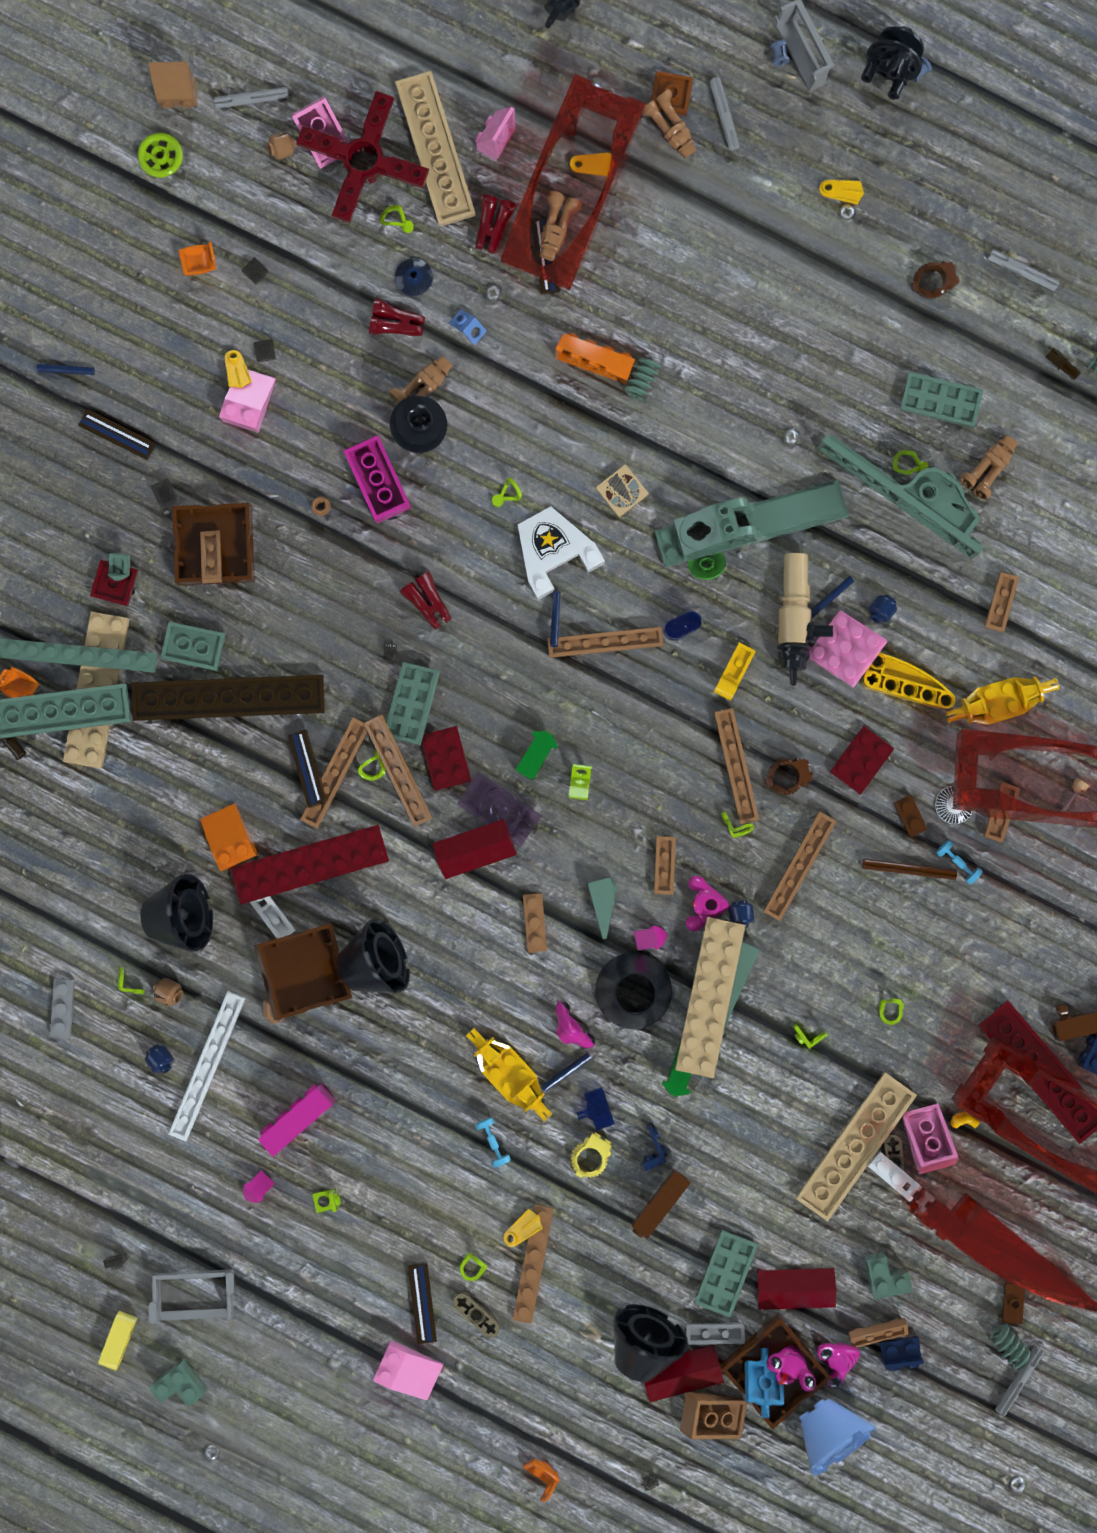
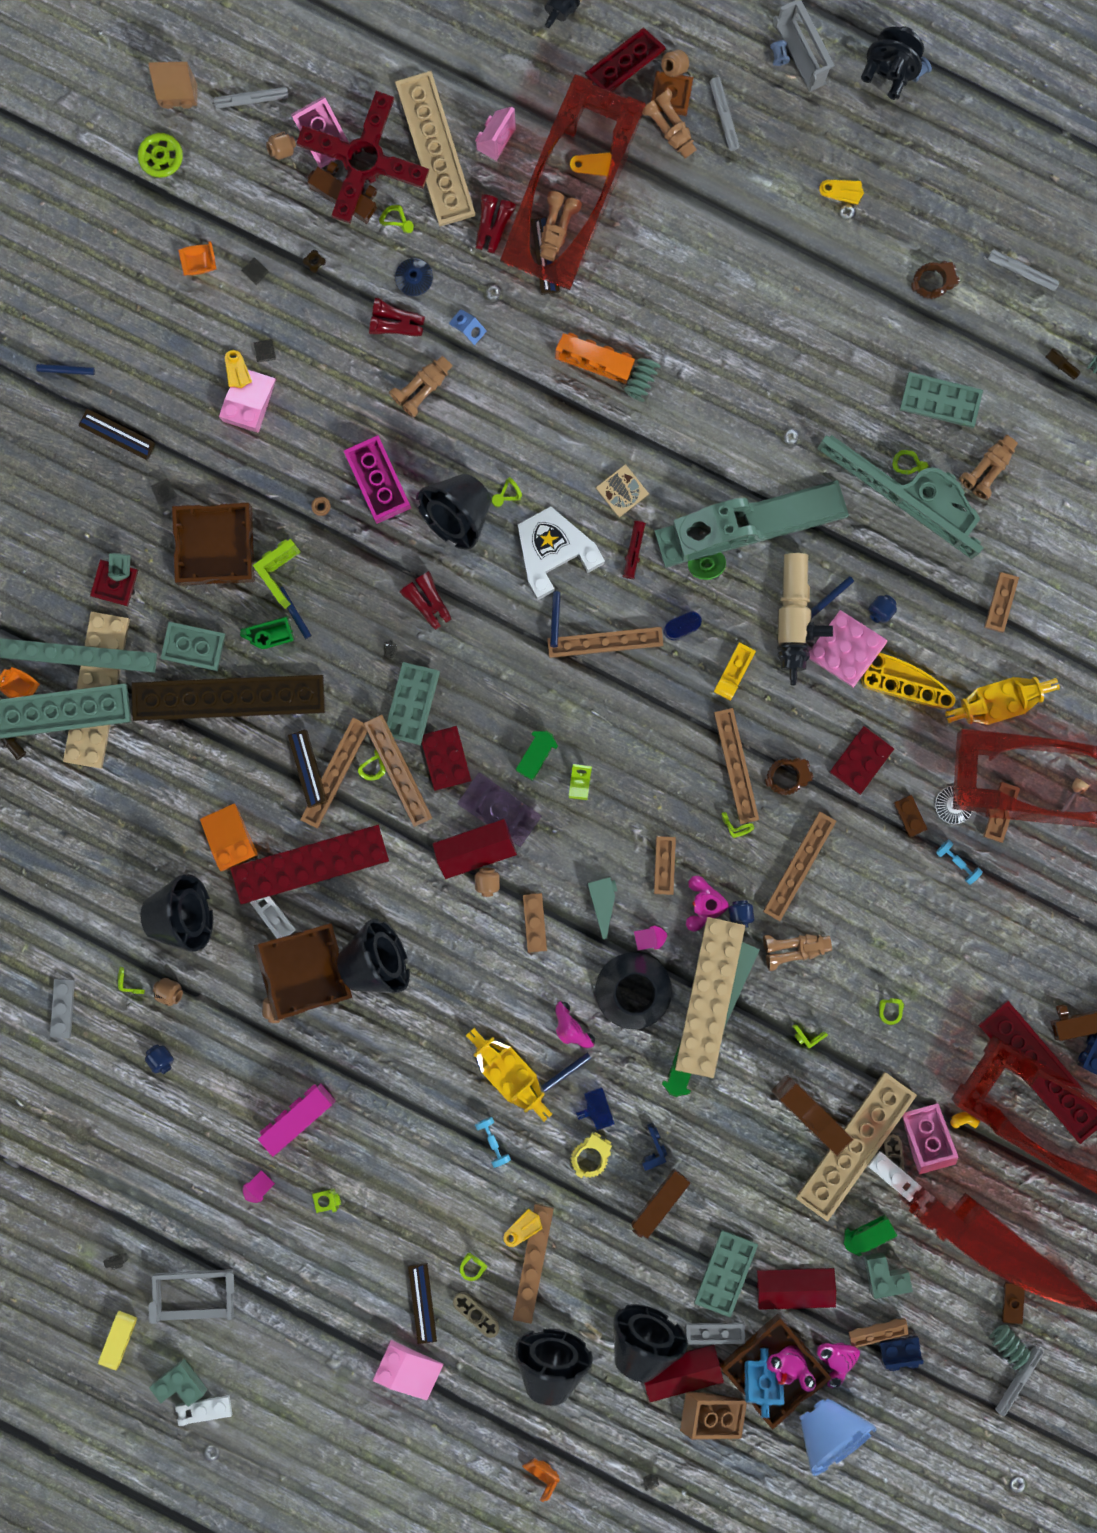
white tile [168,990,246,1141] -> none
medium nougat plate [200,530,222,584] -> none
black piece [390,395,447,453] -> none
reddish brown axle [862,859,957,880] -> none
none -> white plate [175,1395,232,1426]
none -> green piece [240,616,295,649]
none -> lime bracket [253,539,300,609]
none -> dark blue bar [280,587,312,640]
none -> dark brown plate [303,250,326,273]
none -> reddish brown brick [307,161,378,224]
none -> black cone [416,474,491,550]
none -> medium nougat head [475,868,500,897]
none -> black cone [514,1329,593,1406]
none -> dark red slope [585,27,666,95]
none -> dark red pin [623,521,646,579]
none -> medium nougat head [661,50,689,77]
none -> medium nougat piece [763,934,832,971]
none -> reddish brown tile [771,1075,853,1156]
none -> green piece [843,1214,897,1256]

